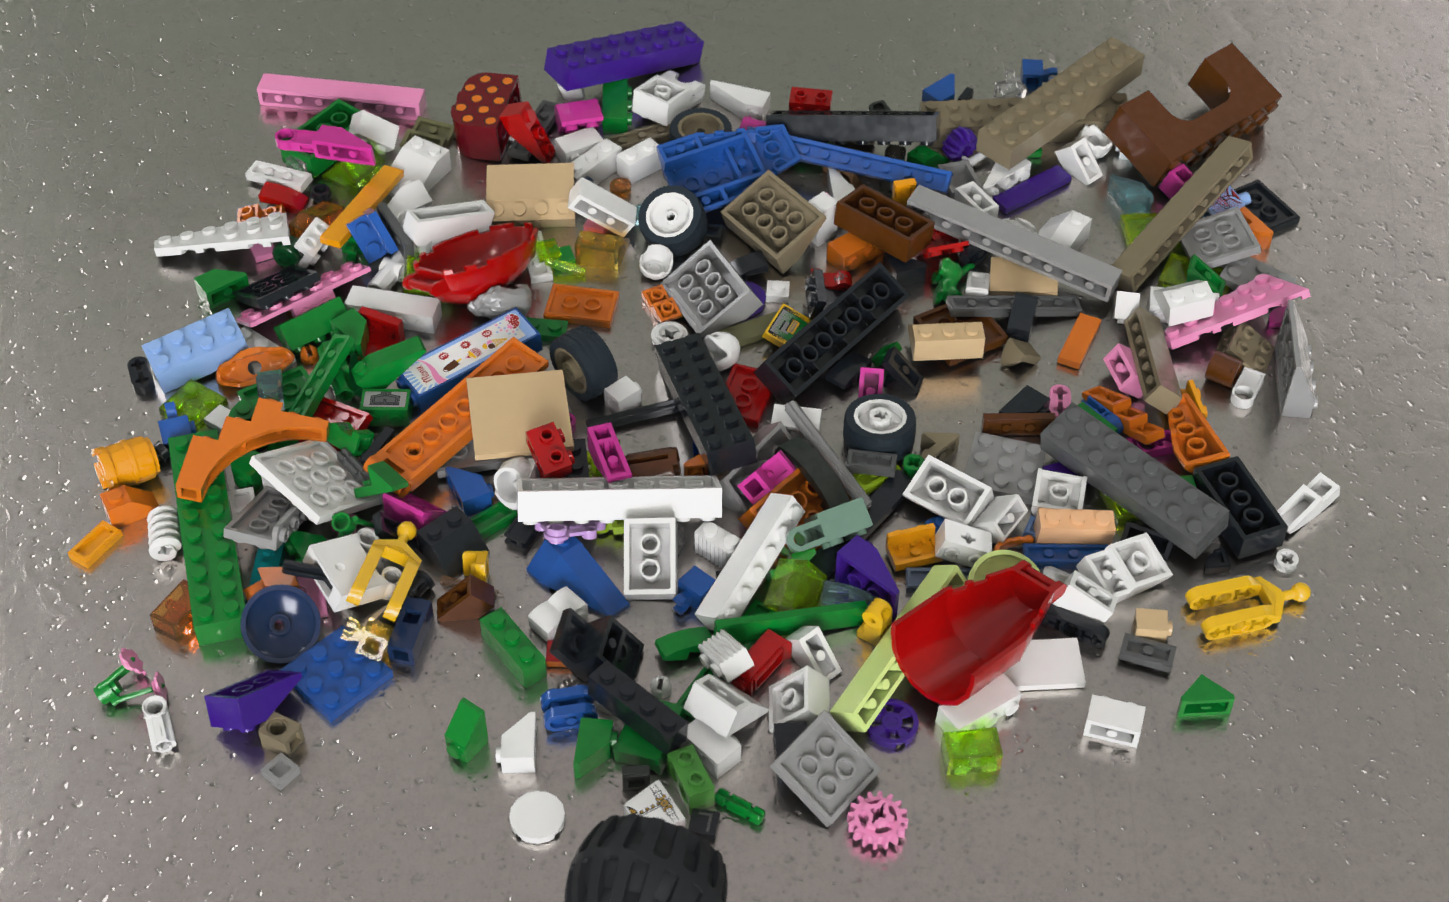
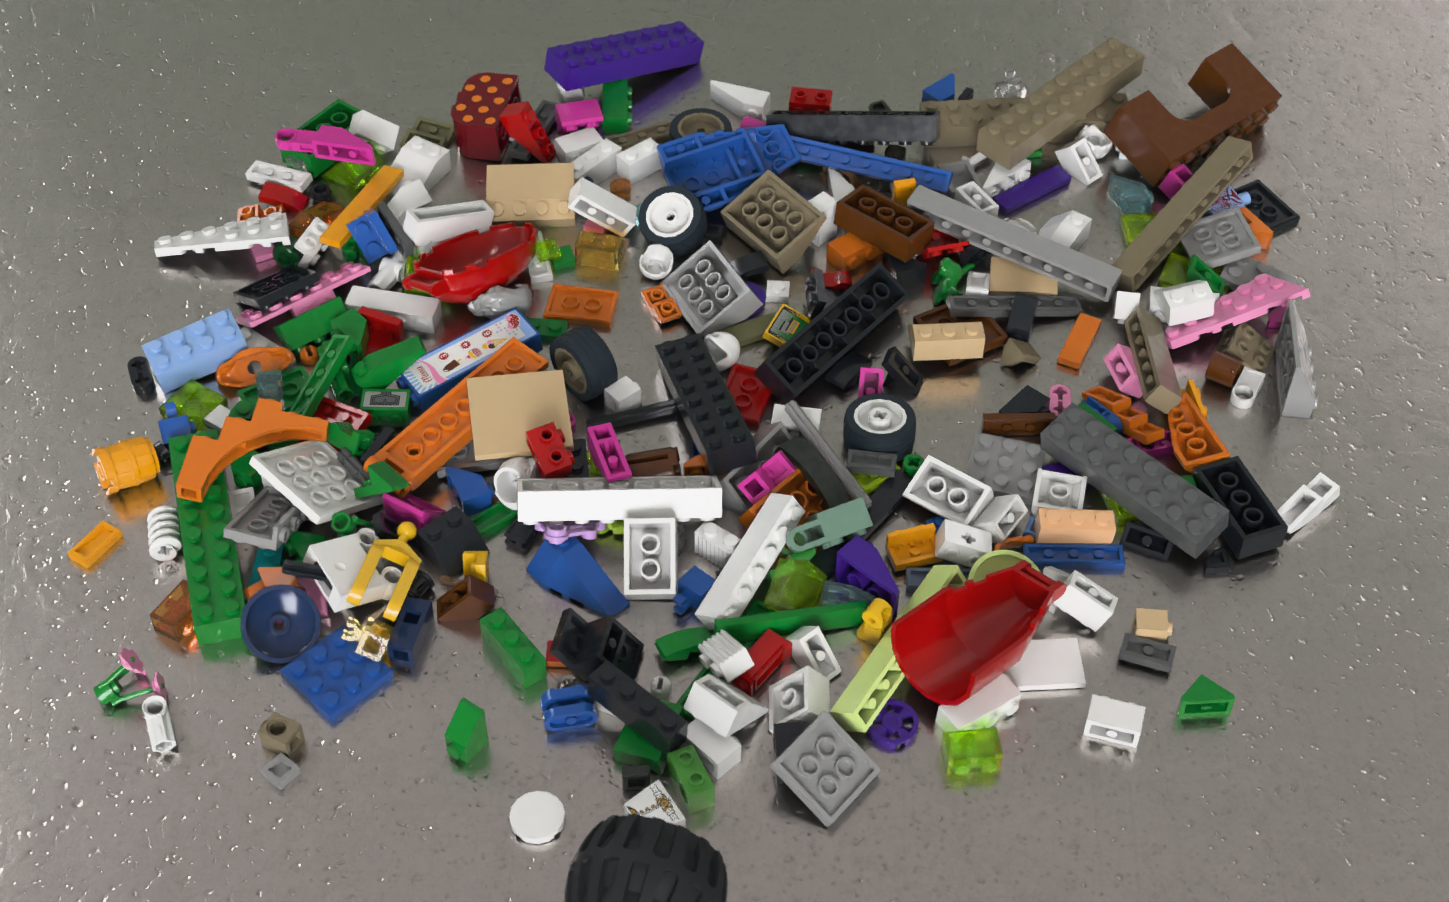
orange slope [99,485,159,528] -> none
green slope [194,269,249,310] -> none
dark purple slope [204,670,302,733] -> none
bright pink brick [257,73,427,120] -> none
white slope [496,712,537,773] -> none
white brick [528,586,588,642] -> none
clear neon green animal [544,258,586,277] -> none
green slope [573,717,618,779] -> none
white brick [632,70,705,126] -> none
white gear [651,321,688,345] -> none
black tile [688,808,720,841] -> none
green axle [715,788,766,825] -> none
bright pink gear [847,791,908,850] -> none
green plate [871,341,903,367] -> none
green slope [907,145,950,168] -> none
dark tan slope [920,432,960,462] -> none
dark purple gear [942,126,977,162] -> none
blue brick [1020,59,1057,91] -> none
black beam [1040,604,1110,648] -> none
white slope [1076,532,1173,603] -> none
yellow piece [1185,575,1311,640] -> none
white bush [1274,549,1299,573] -> none

